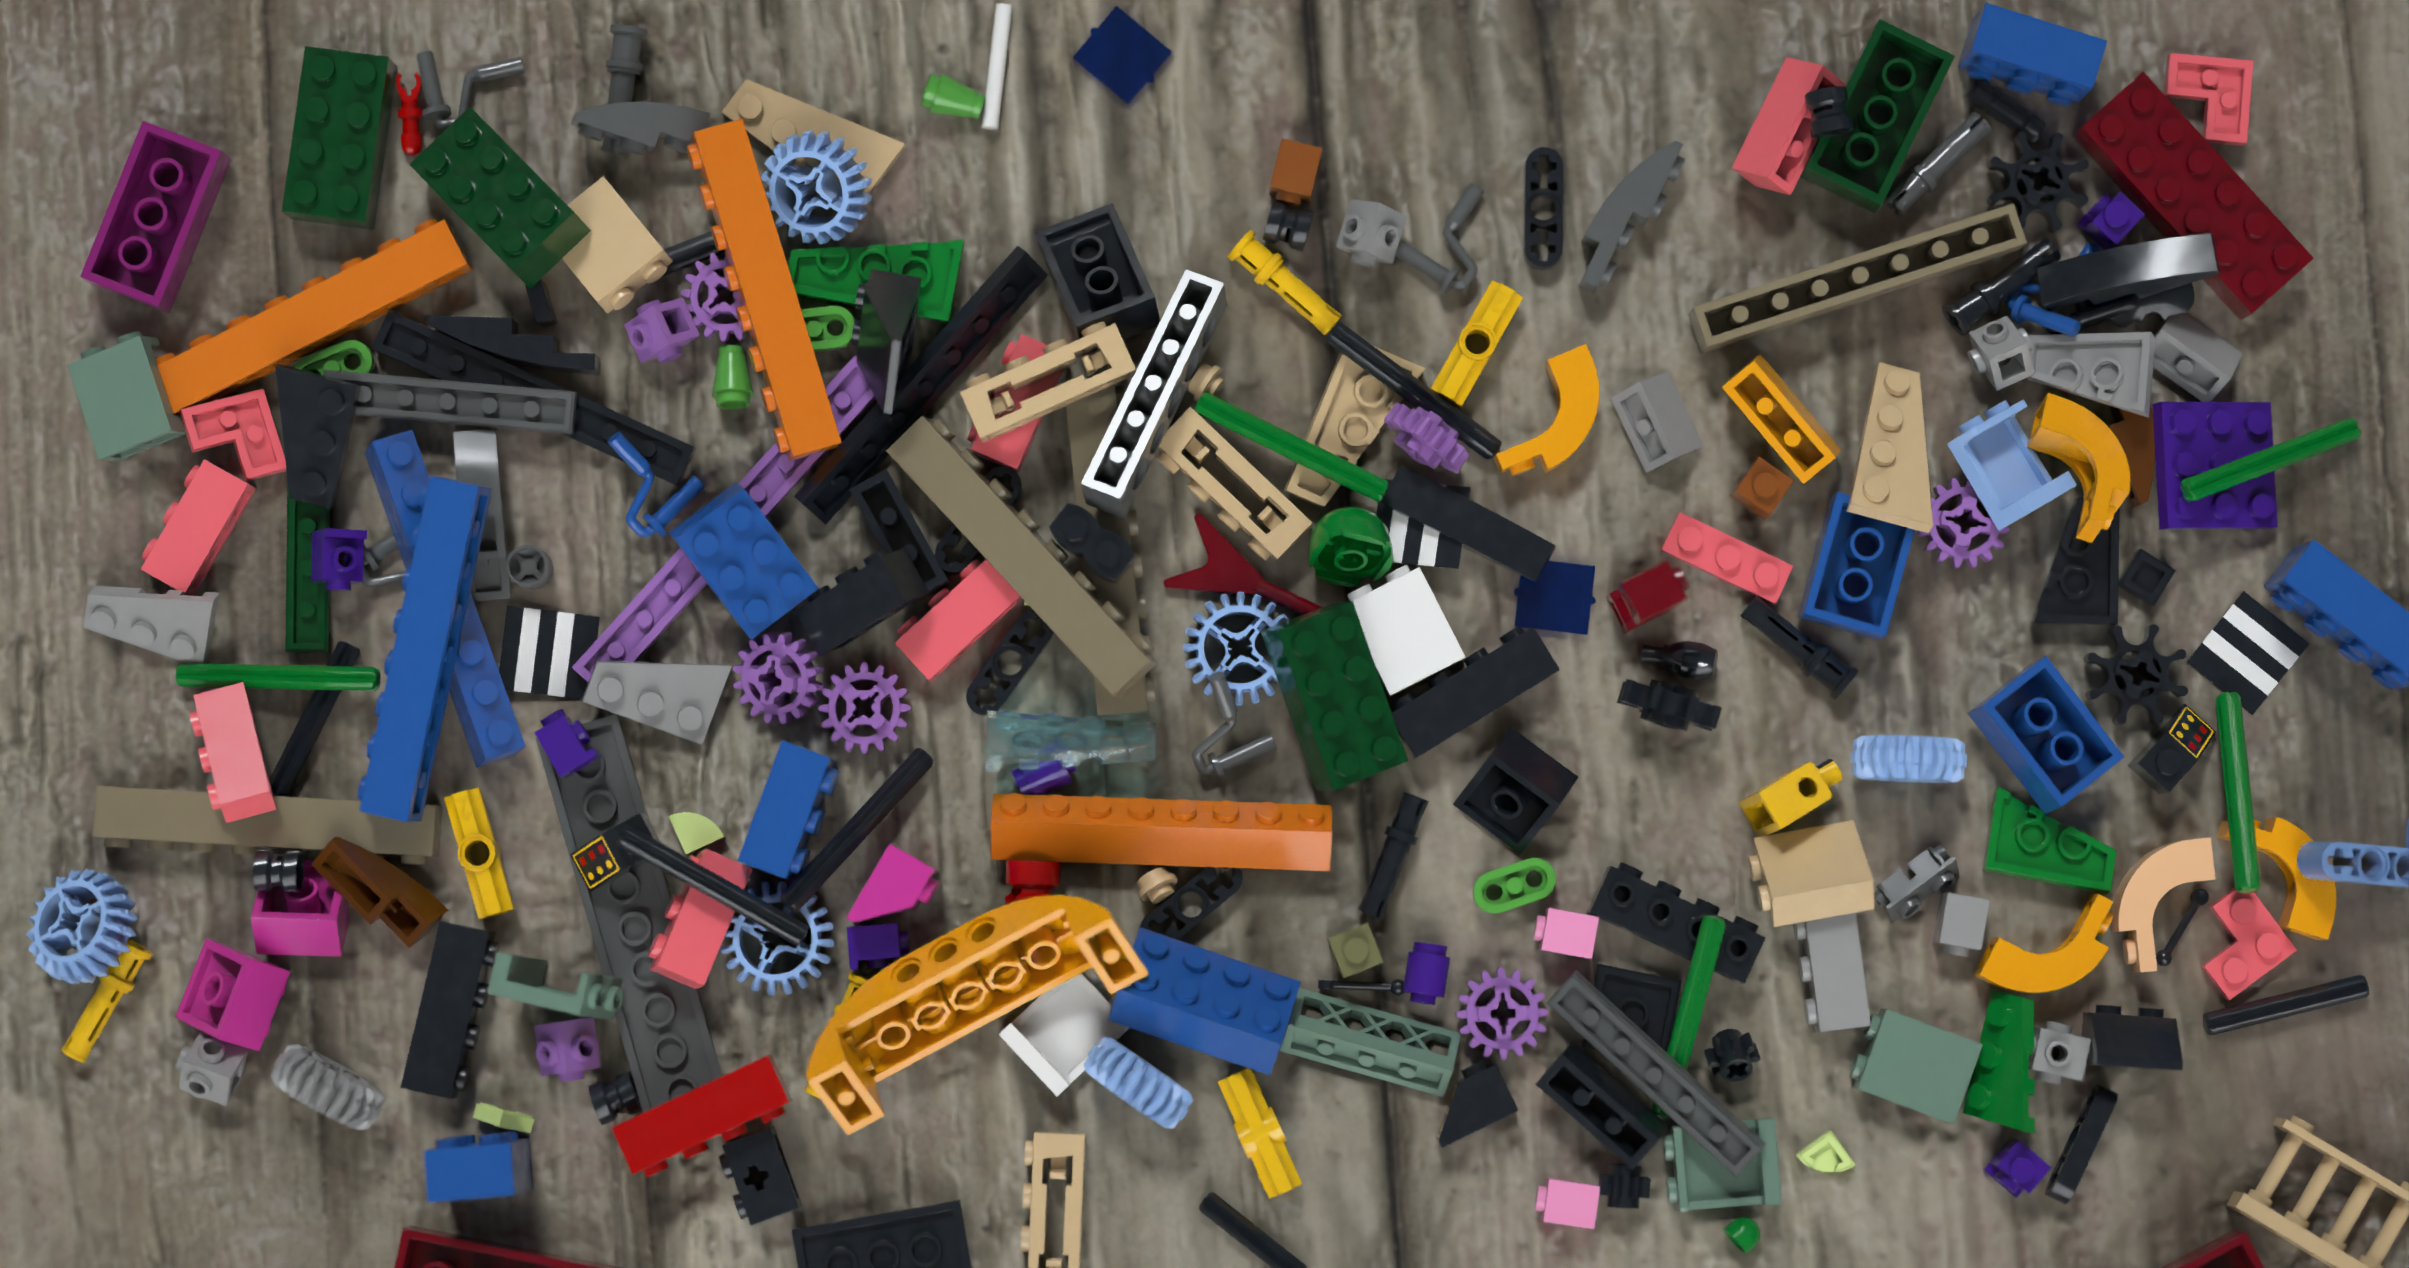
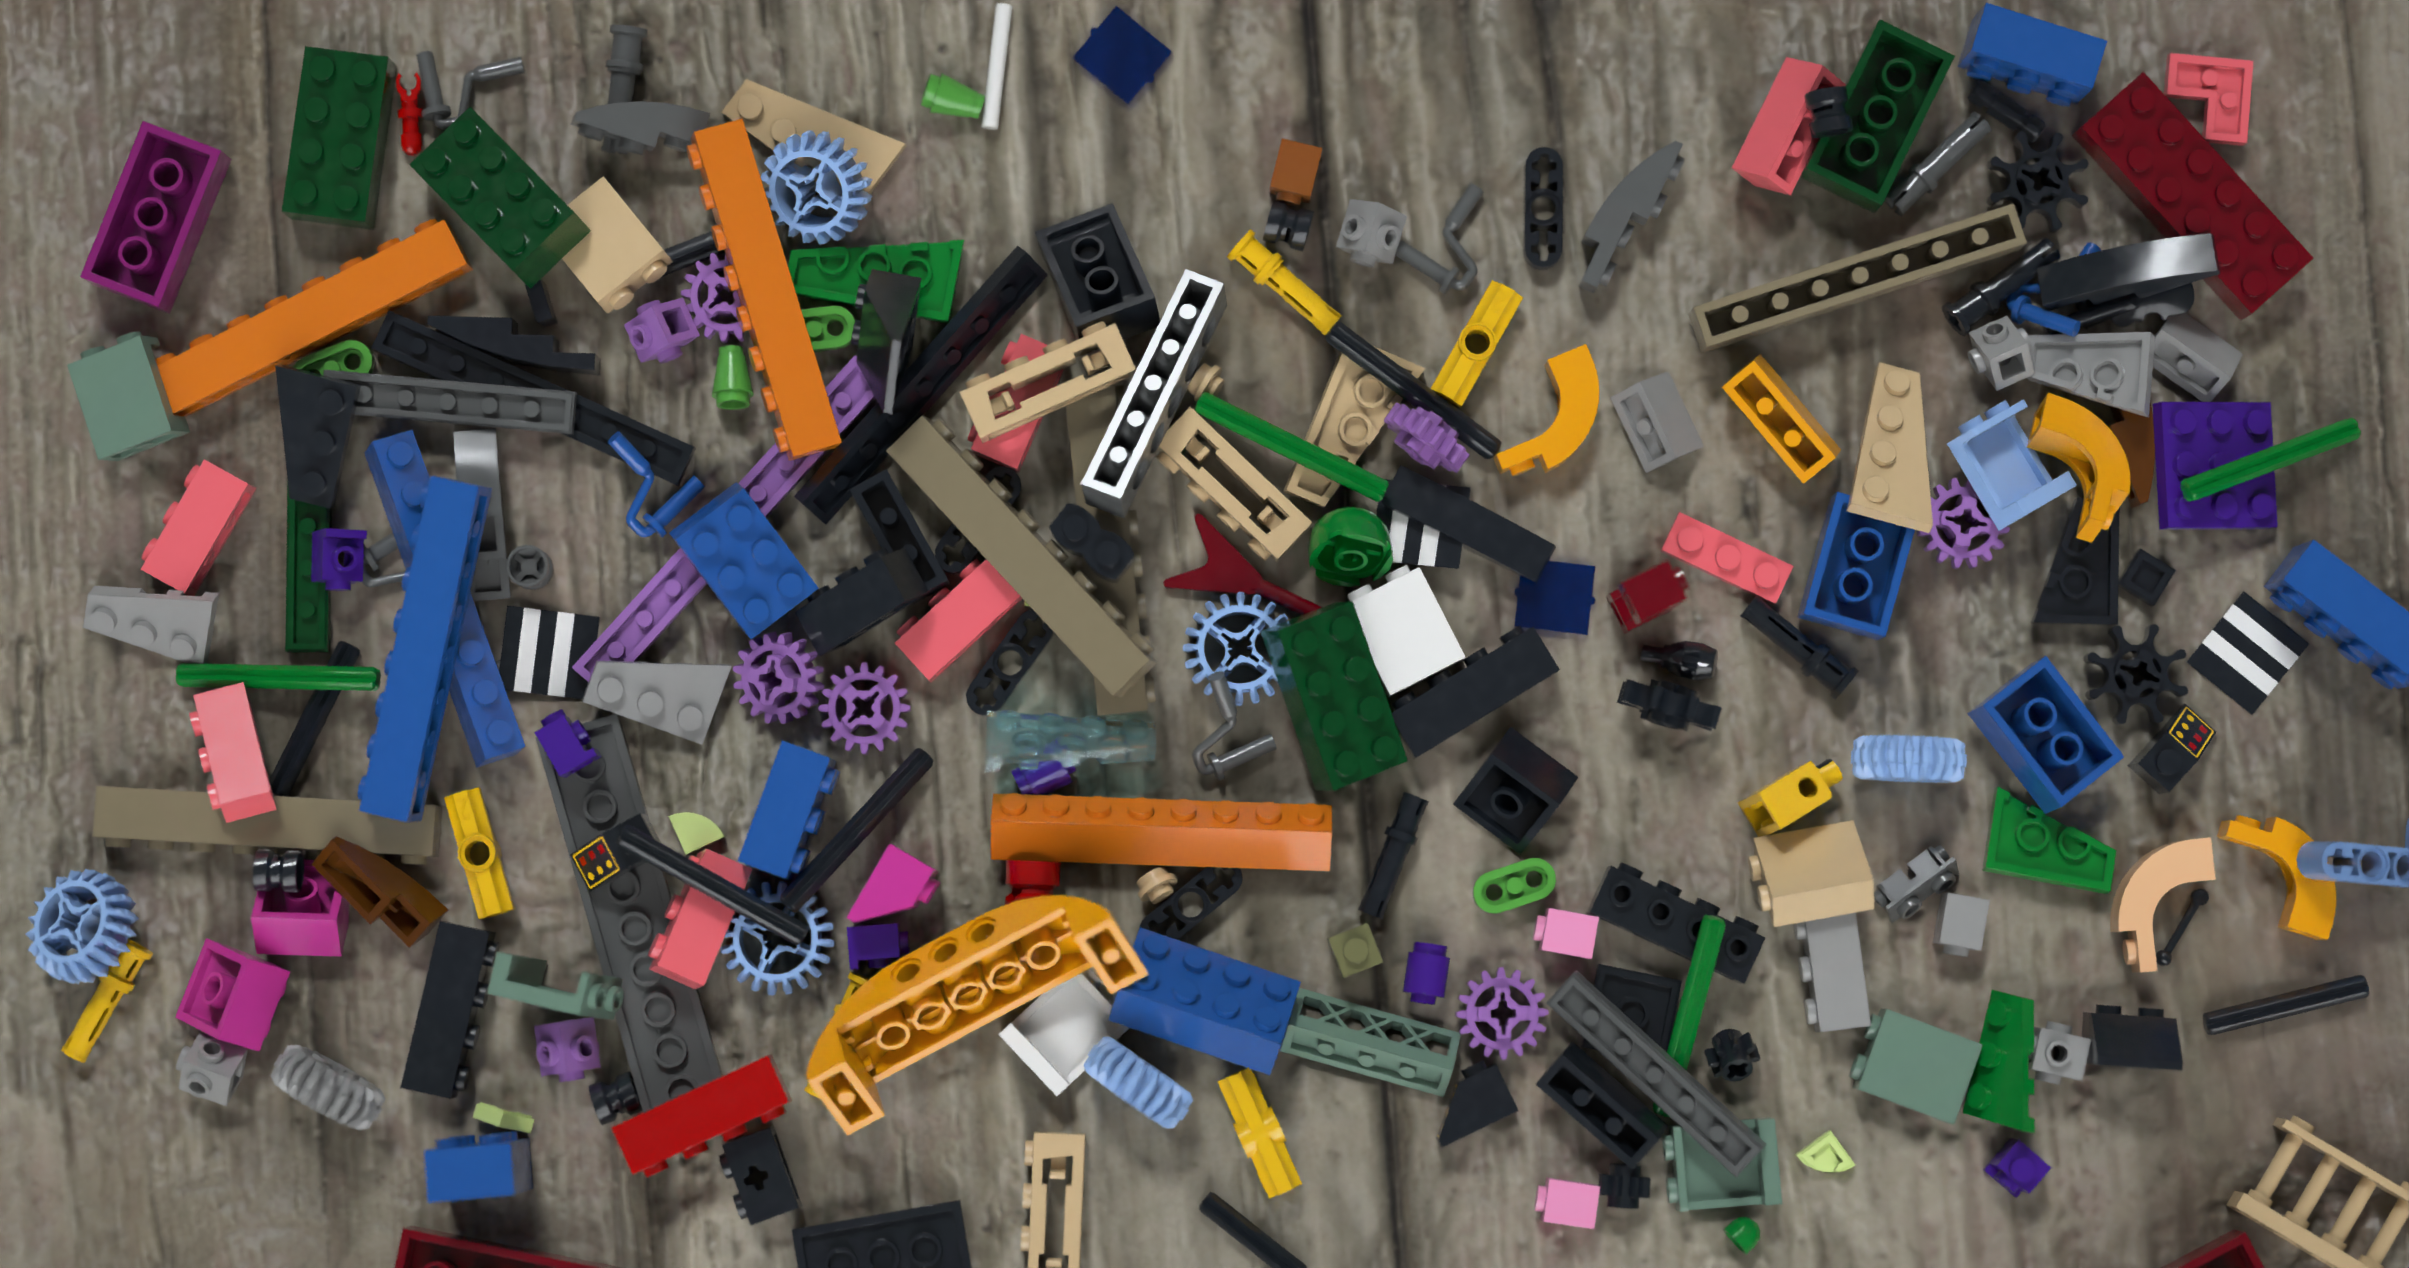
coral plate [180,388,287,482] -> none
black hinge [1318,979,1405,996] -> none
dark orange brick [1730,457,1794,520] -> none
light orange arch [1973,894,2114,993] -> none
black beam [2045,1084,2118,1204] -> none
dark purple brick [2076,192,2145,250] -> none
coral plate [2201,888,2297,1000] -> none
green axle [2215,692,2261,893] -> none

